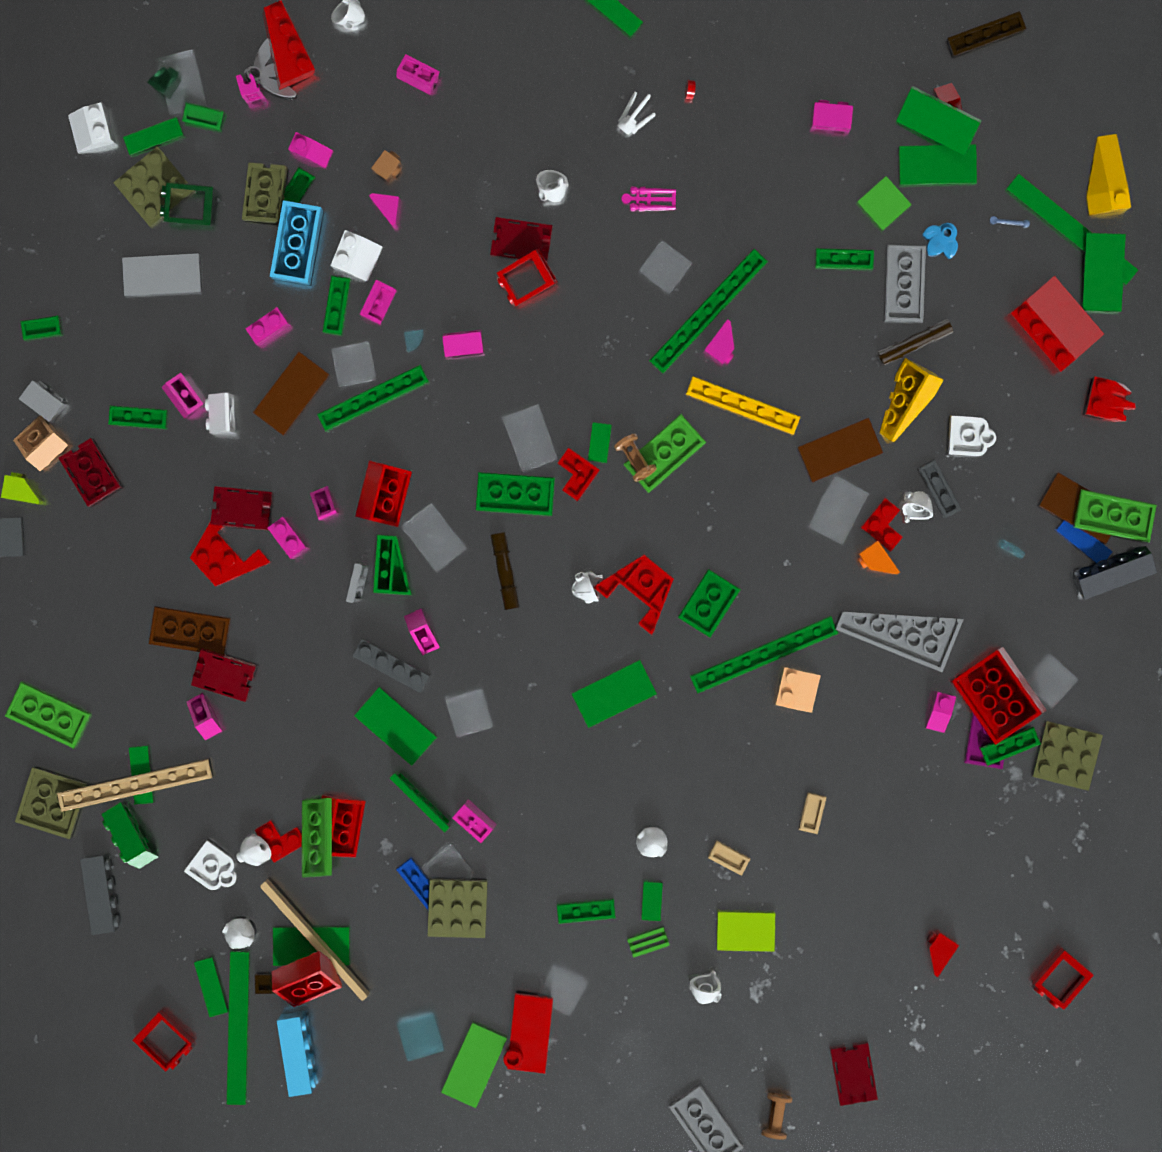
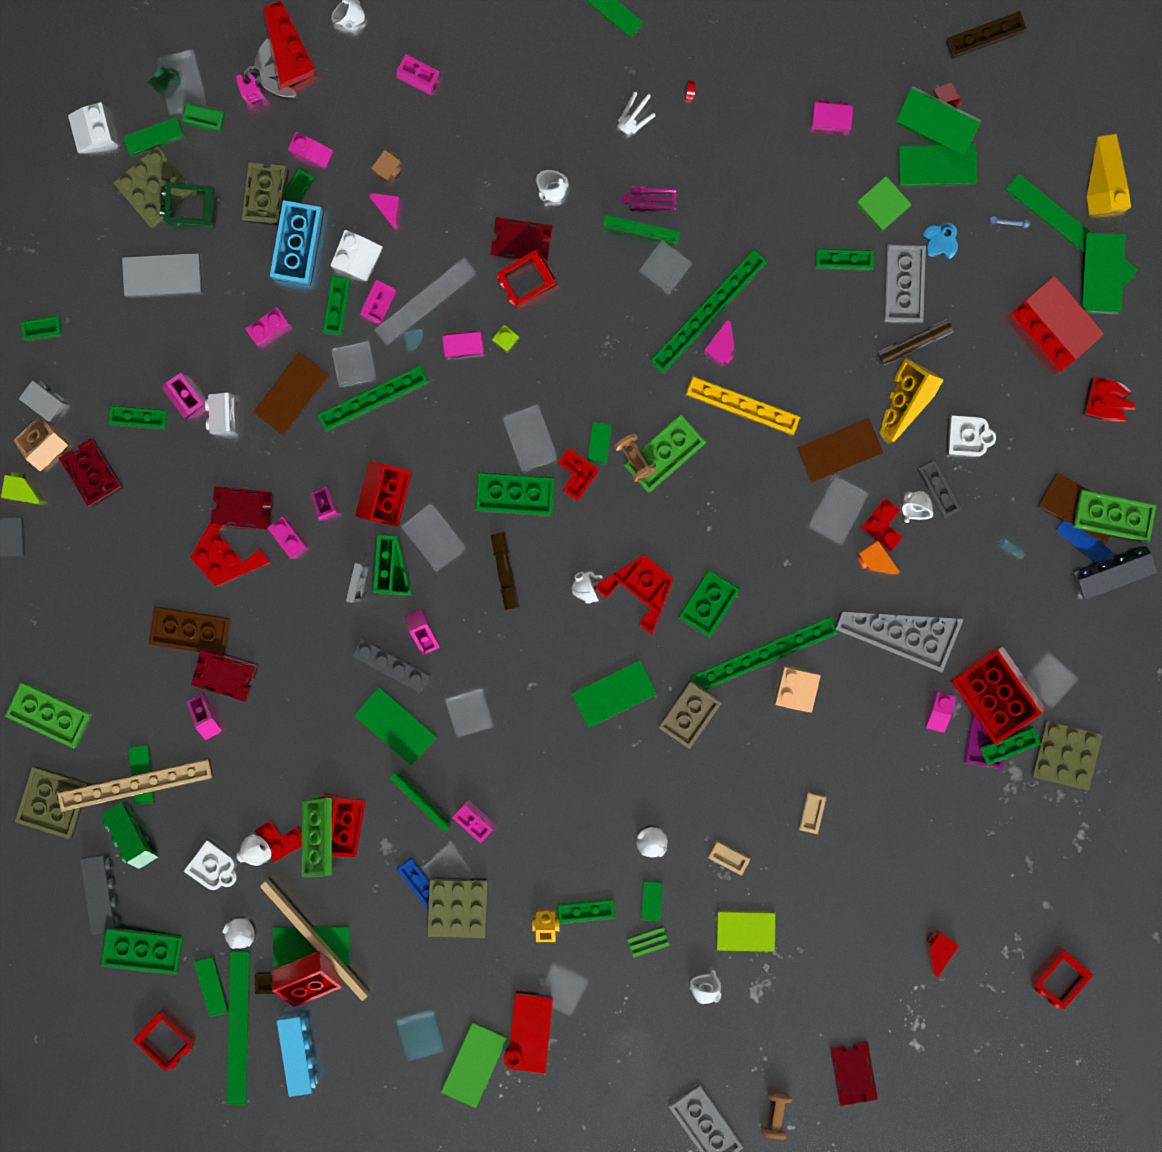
none -> green tile [100,927,183,975]
none -> clear tile [375,258,477,345]
none -> lime plate [492,325,519,352]
none -> yellow brick [532,911,559,942]
none -> green tile [603,215,680,244]
none -> dark tan tile [658,680,722,749]

